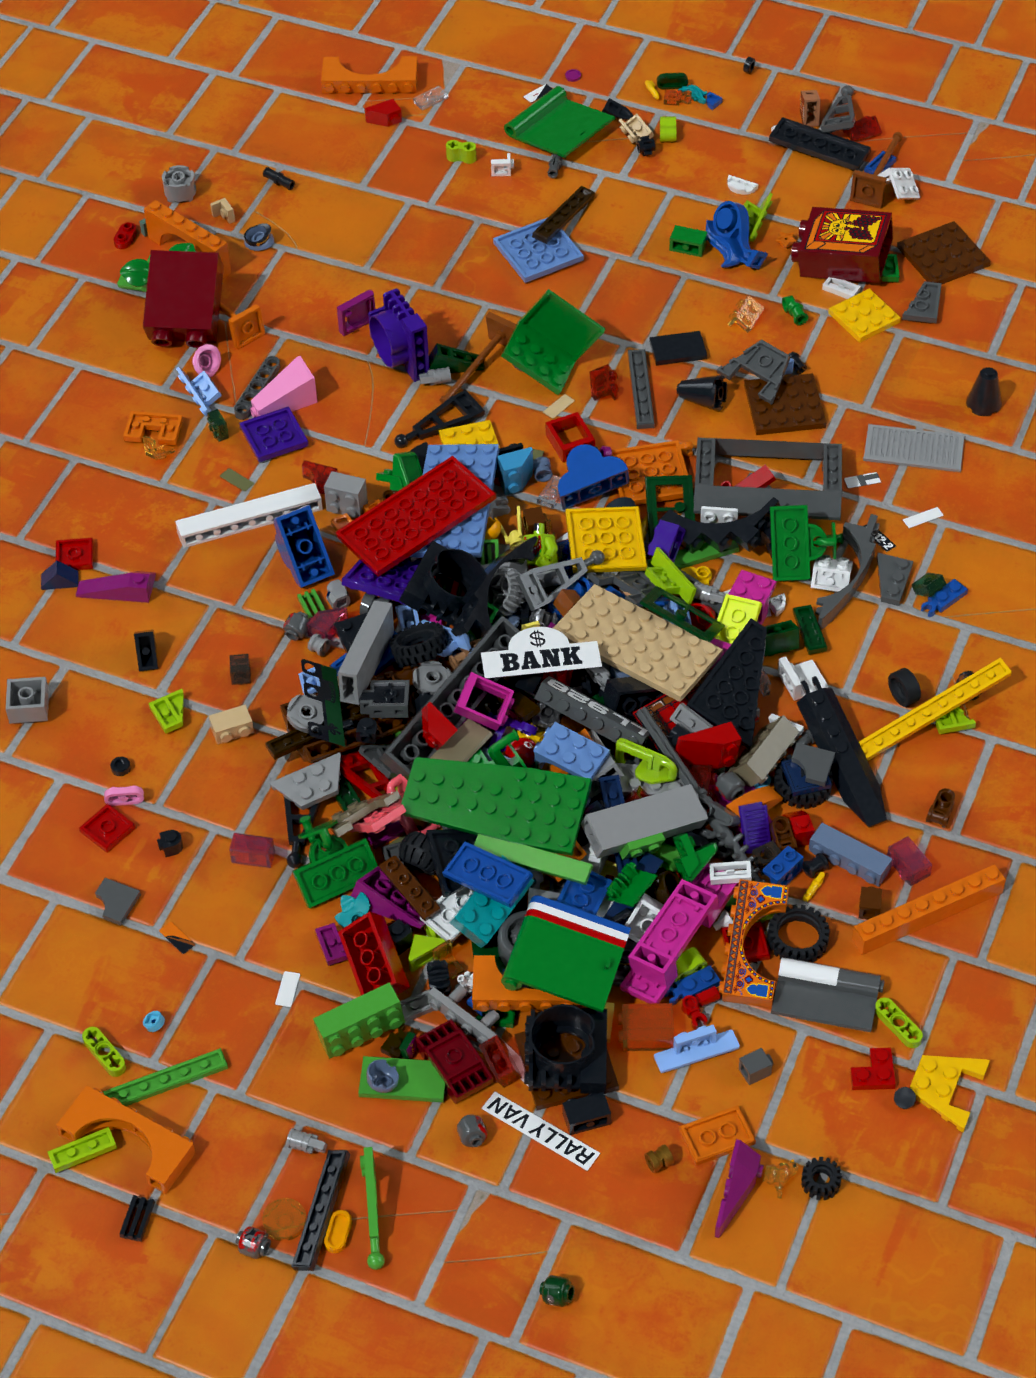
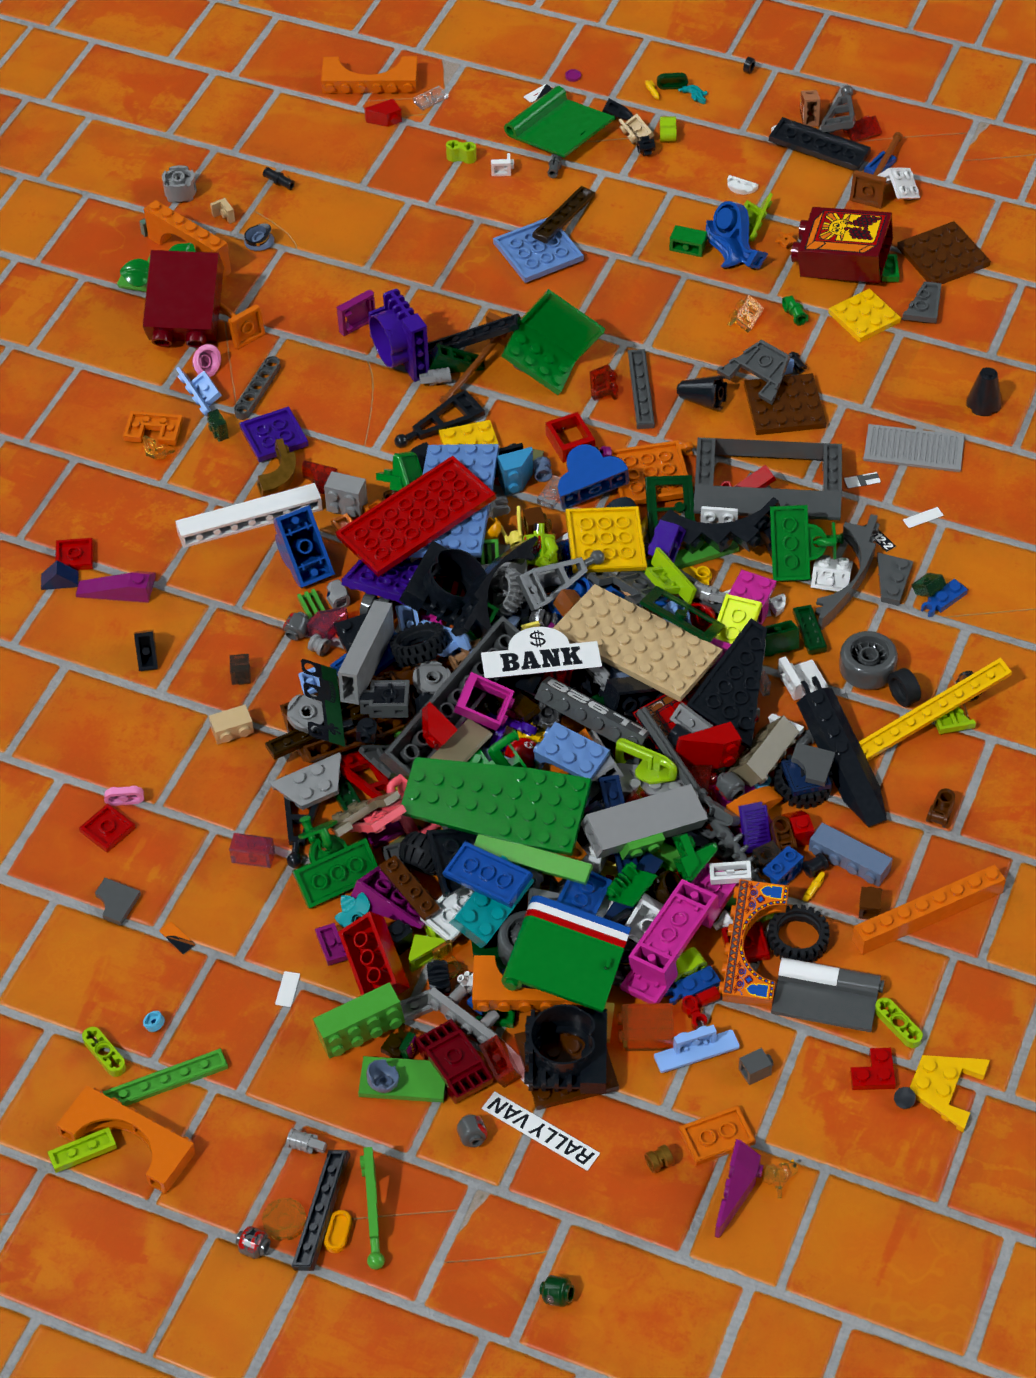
light grey brick [6,677,49,724] -> none
black tile [110,757,131,776] -> none
red plate [113,222,137,249] -> none
black tile [119,1195,155,1242] -> none
lime wing [148,689,184,734] -> none
black plate [157,830,183,857] -> none
olive sticker [220,468,254,491] -> none
bright pink slope [250,356,317,418] -> none
tan sticker [543,394,575,419] -> none
black brick [562,1092,611,1135] -> none
black tile [649,331,707,366] -> none
clear orange plate [663,89,692,106] -> none
blue tile [706,92,722,110] -> none
black tyre [801,1157,842,1200] -> none
white tile [822,277,861,299] -> none
clear pink brick [887,836,932,886] -> none
none -> pearl gold arch [257,438,296,497]
none -> black tile [428,313,521,354]
none -> dark grey wheel [839,631,898,690]

